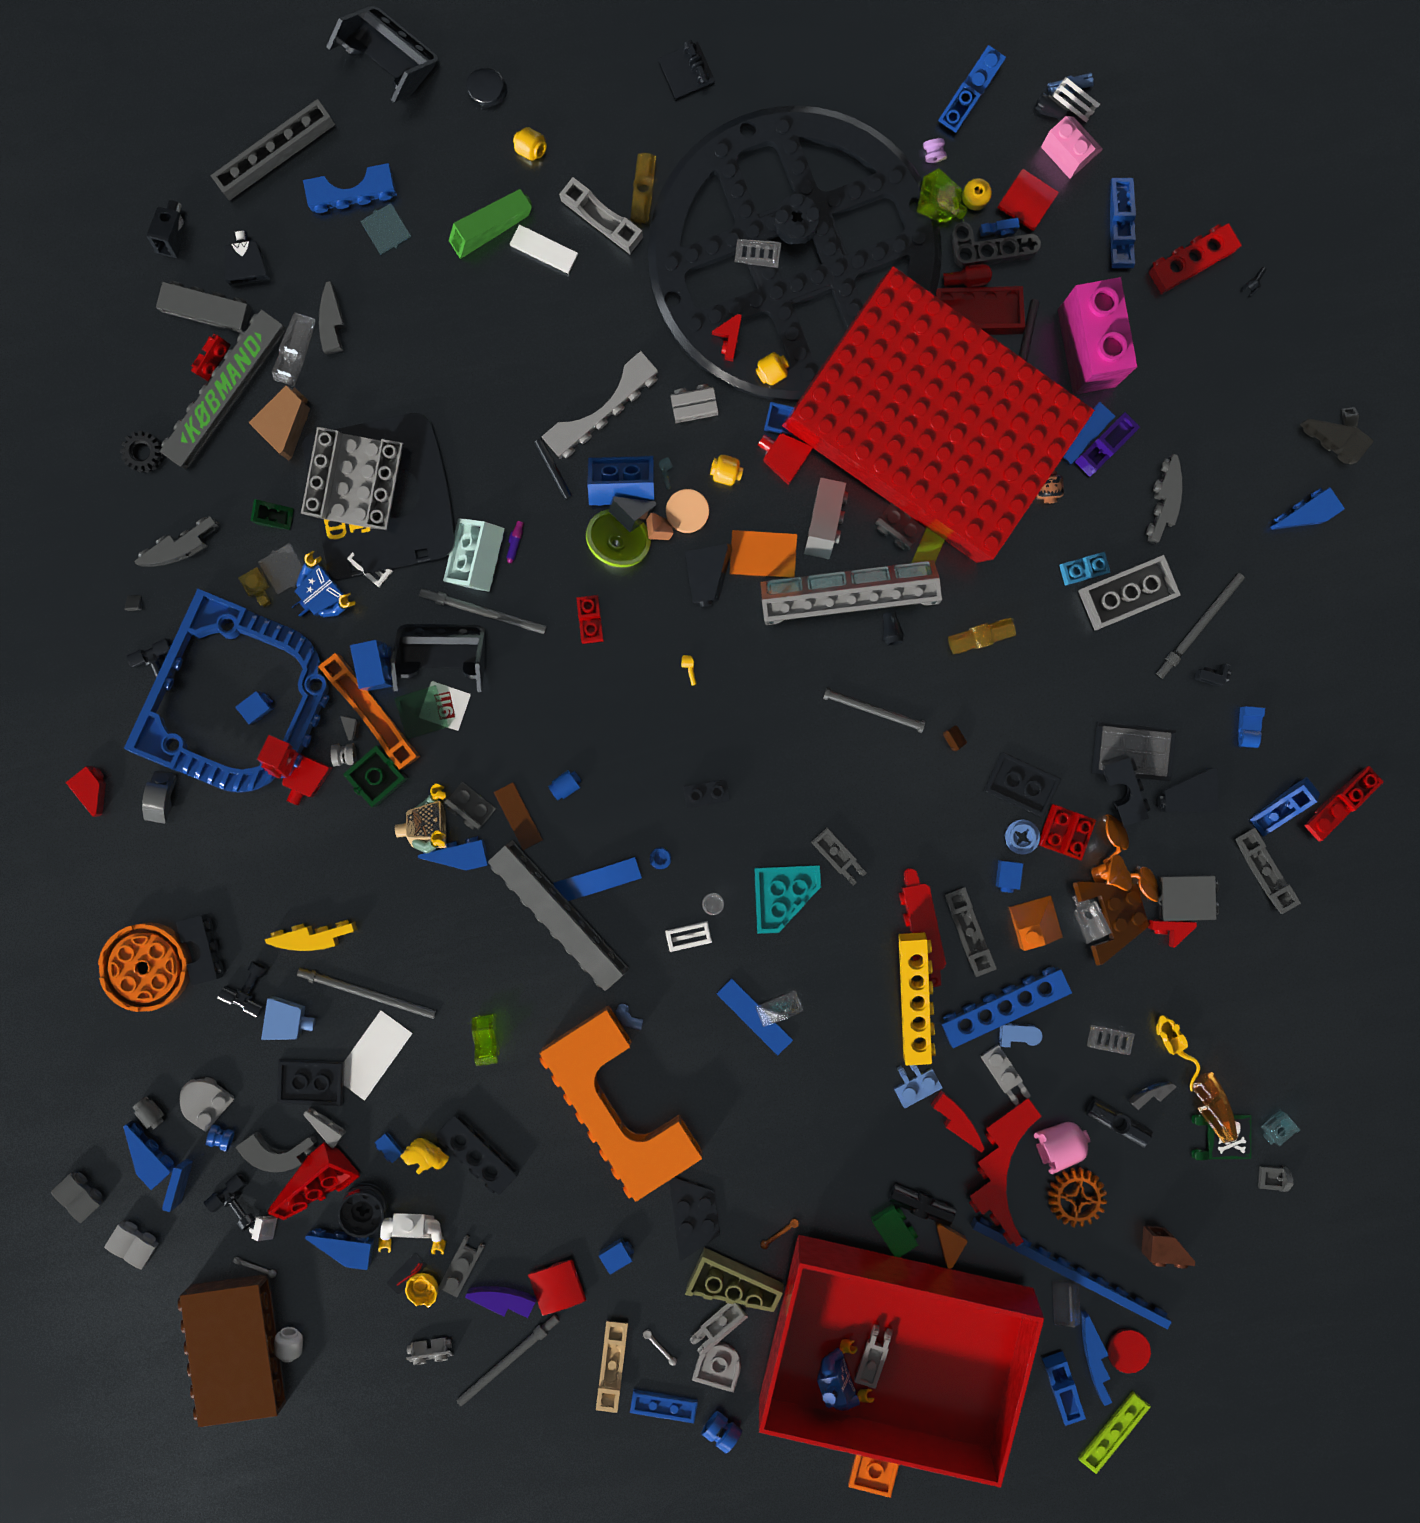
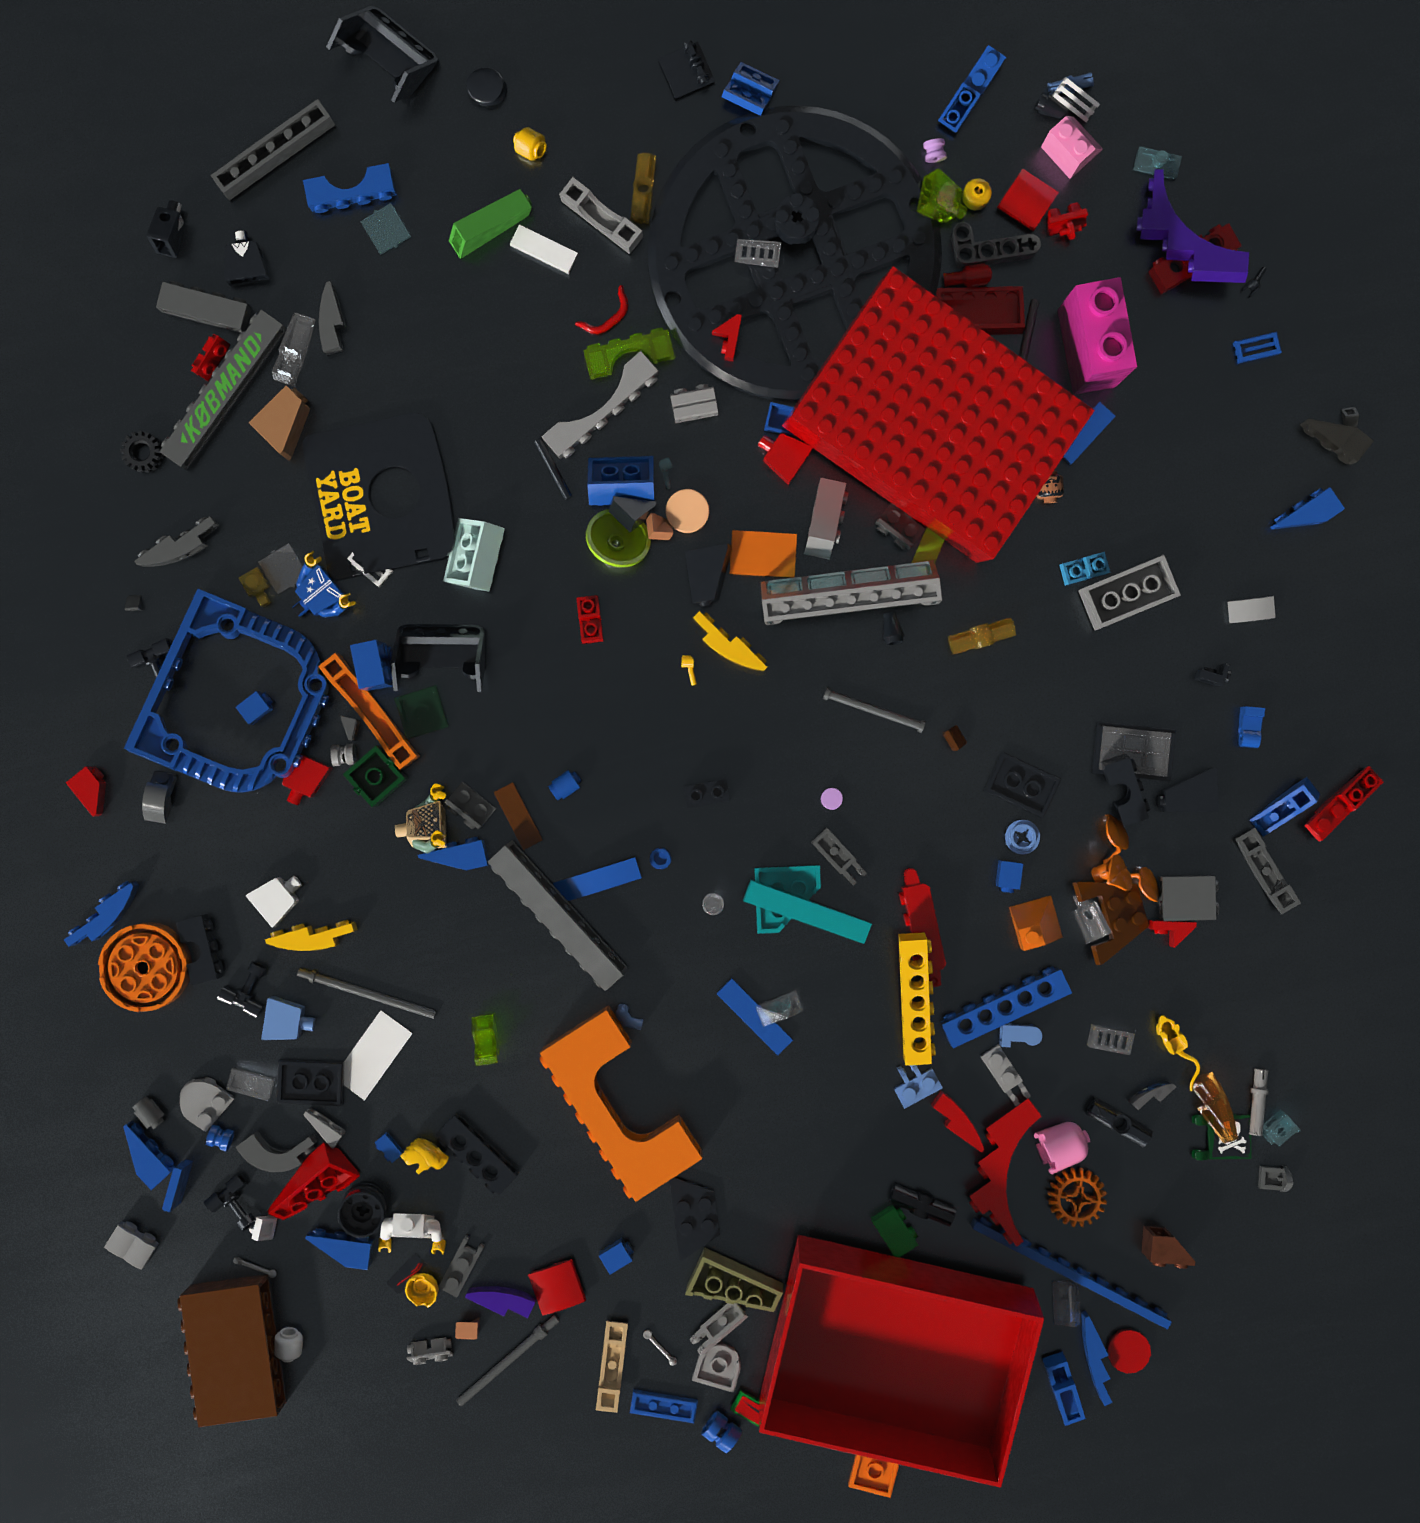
dark grey brick [51,1171,104,1223] -> none
dark green slope [251,499,294,530] -> none
red arch [257,735,299,779] -> none
light grey slope [301,427,403,530] -> none
dark grey bar [419,588,547,634] -> none
white sticker [419,681,471,731] -> none
piece [506,521,524,563] -> none
white tile [665,921,712,952] -> none
yellow head [710,454,743,486] -> none
yellow head [756,352,790,385] -> none
dark orange hinge [760,1218,799,1249] -> none
blue torso [817,1339,874,1411] -> none
light grey hinge [854,1324,893,1389] -> none
orange slope [935,1221,968,1269] -> none
dark grey slope [945,887,996,977] -> none
blue plate [979,218,1020,237] -> none
red slope [1038,804,1096,861] -> none
dark purple slope [1075,412,1140,477] -> none
lime tile [1078,1391,1151,1474] -> none
blue slope [1110,178,1136,268] -> none
dark grey slope [1146,454,1182,545] -> none
dark grey bar [1156,573,1245,679] -> none
none -> blue slope [64,881,139,947]
none -> clear plate [226,1067,275,1101]
none -> white torso [246,876,302,928]
none -> nougat slope [455,1317,480,1339]
none -> red animal [575,285,628,334]
none -> clear neon green arch [583,328,675,380]
none -> yellow slope [693,611,767,671]
none -> blue slope [722,62,780,116]
none -> slope [730,1390,759,1427]
none -> teal tile [743,880,872,944]
none -> lavender tile [820,788,843,810]
none -> red hips [1047,202,1088,240]
none -> clear light blue tile [1133,146,1182,180]
none -> dark purple arch [1137,169,1249,283]
none -> light grey slope [1228,596,1276,623]
none -> blue tile [1233,331,1282,364]
none -> light grey pin [1249,1068,1269,1136]

